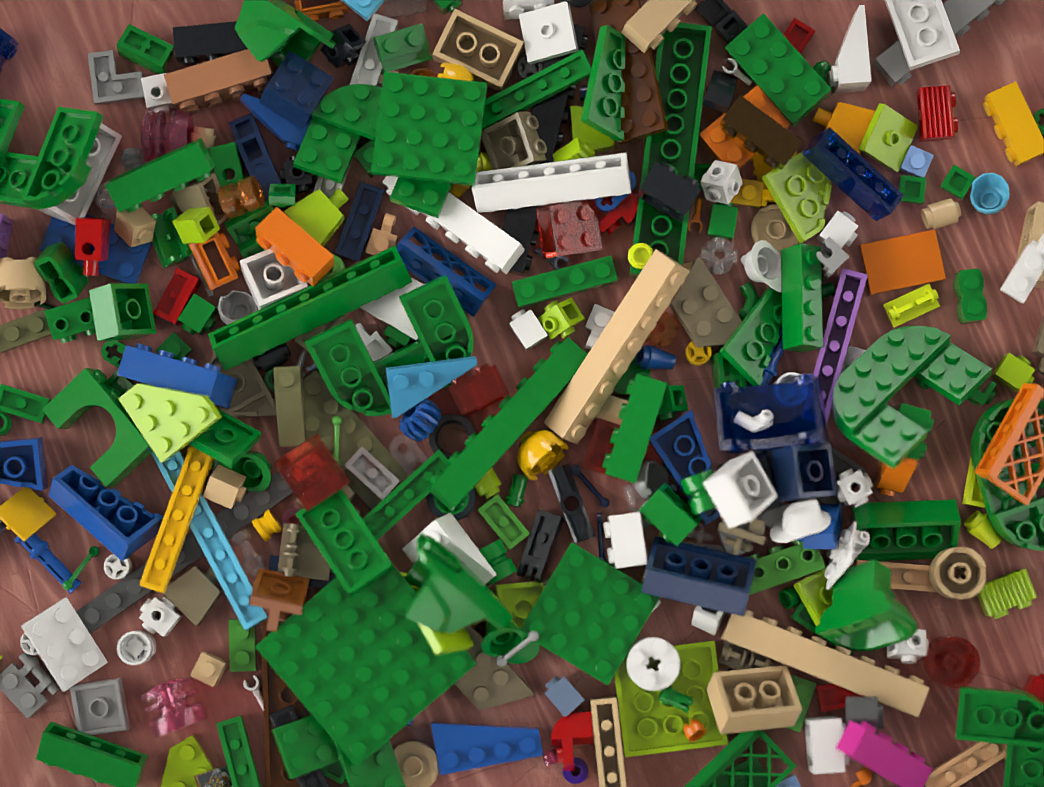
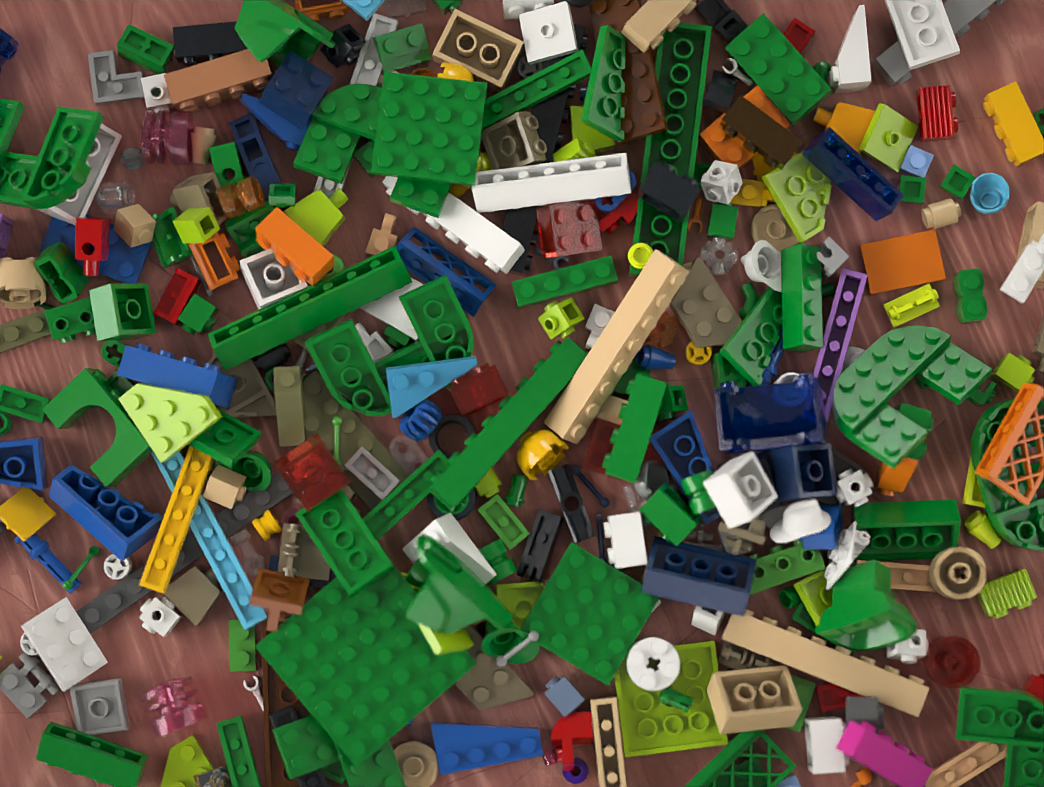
green brick [105,138,215,213] -> none
white wheel [117,630,157,665] -> none
green plate [156,332,193,361] -> none
tan brick [190,651,229,687] -> none
light grey hair [218,290,258,325] -> none
black brick [280,155,318,193] -> none
dark blue plate [334,182,385,262] -> none
white brick [509,309,548,351] -> none
orange hinge [683,719,707,742] -> none
white arm [734,410,774,432] -> none
white brick [817,211,858,249] -> none

